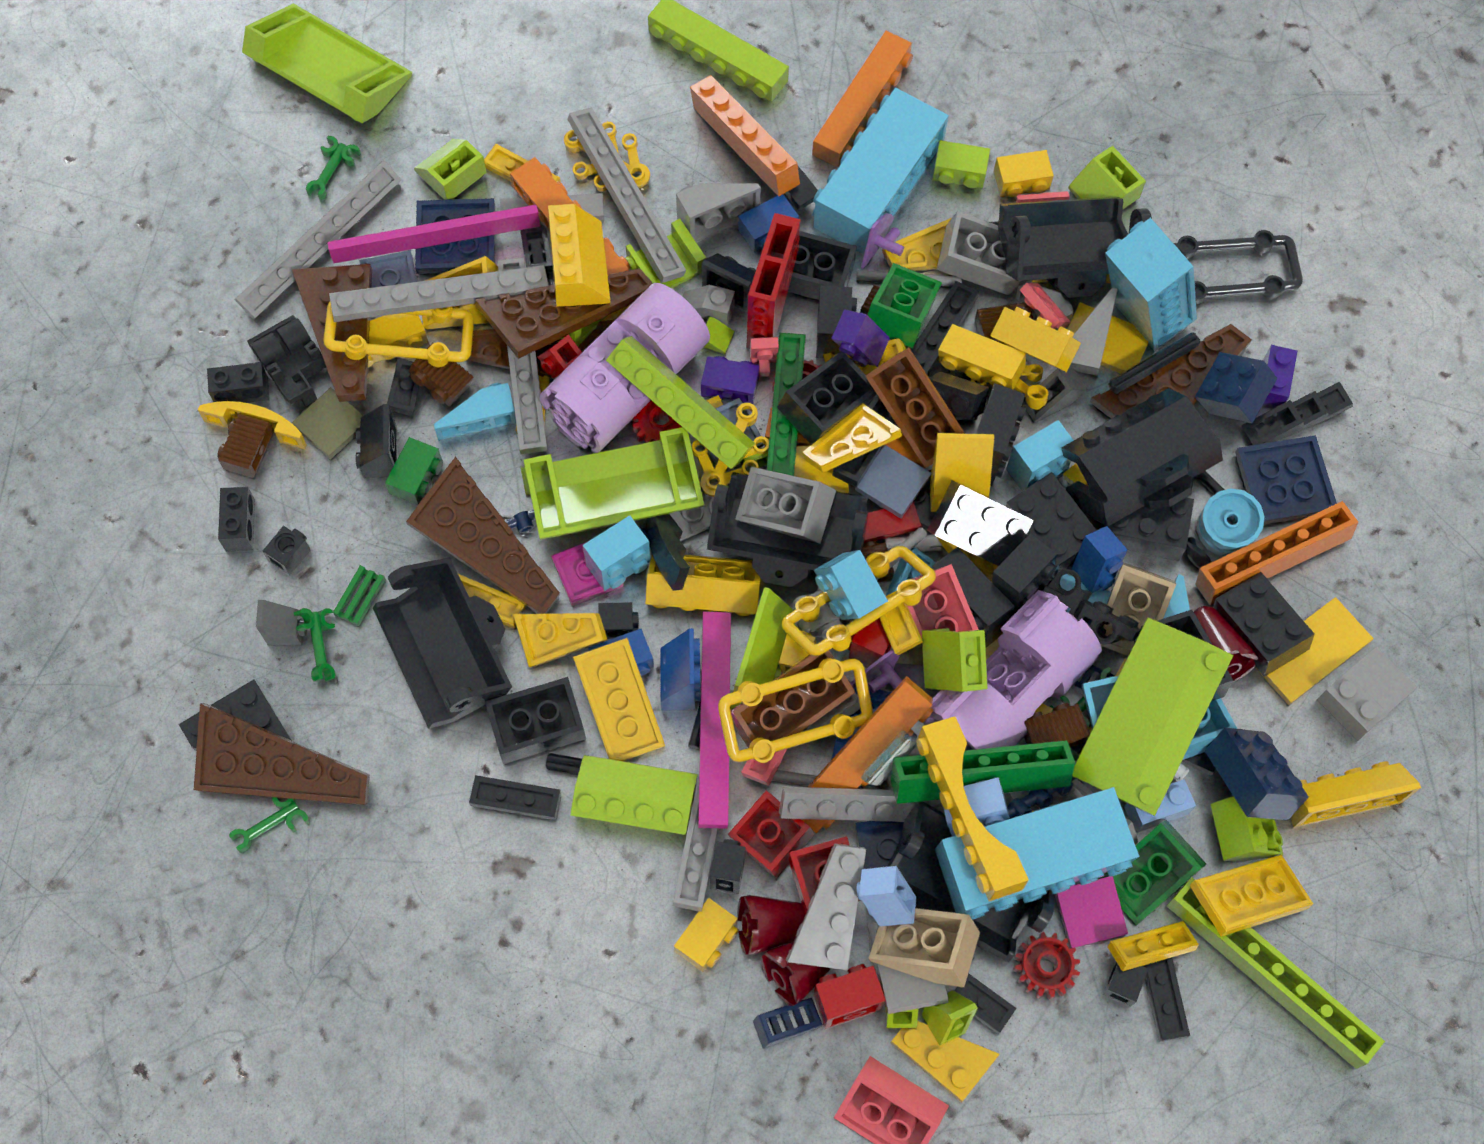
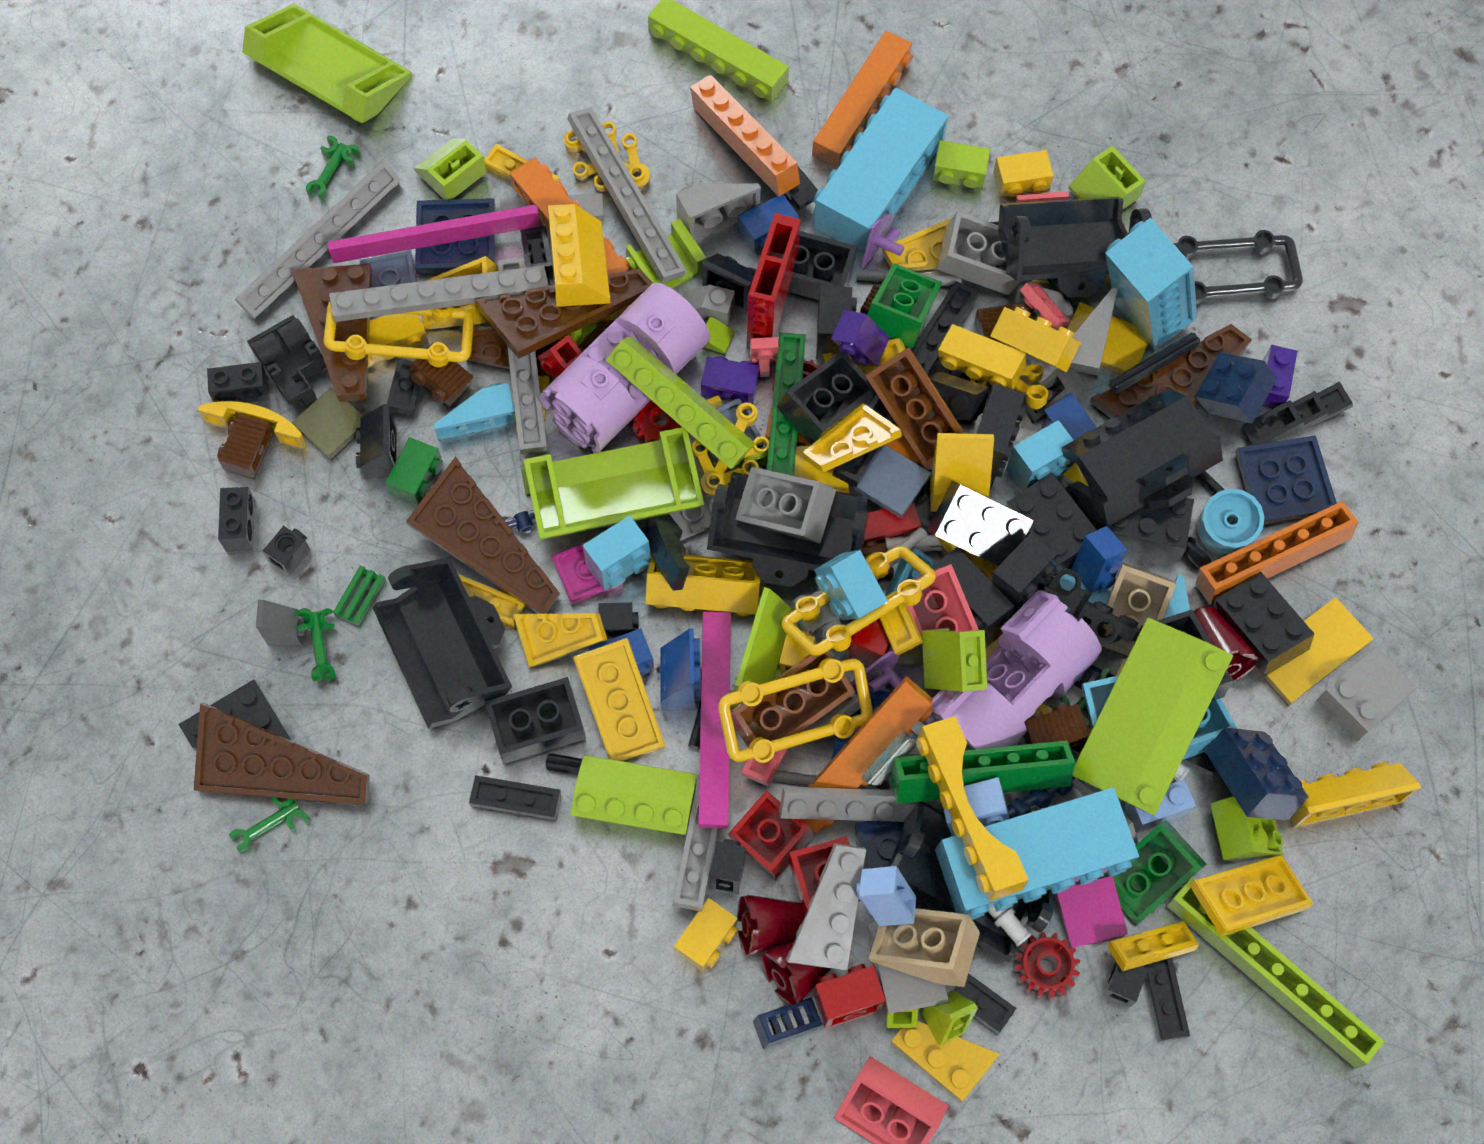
none -> white pin [988,907,1031,947]
none -> blue brick [1044,393,1097,440]

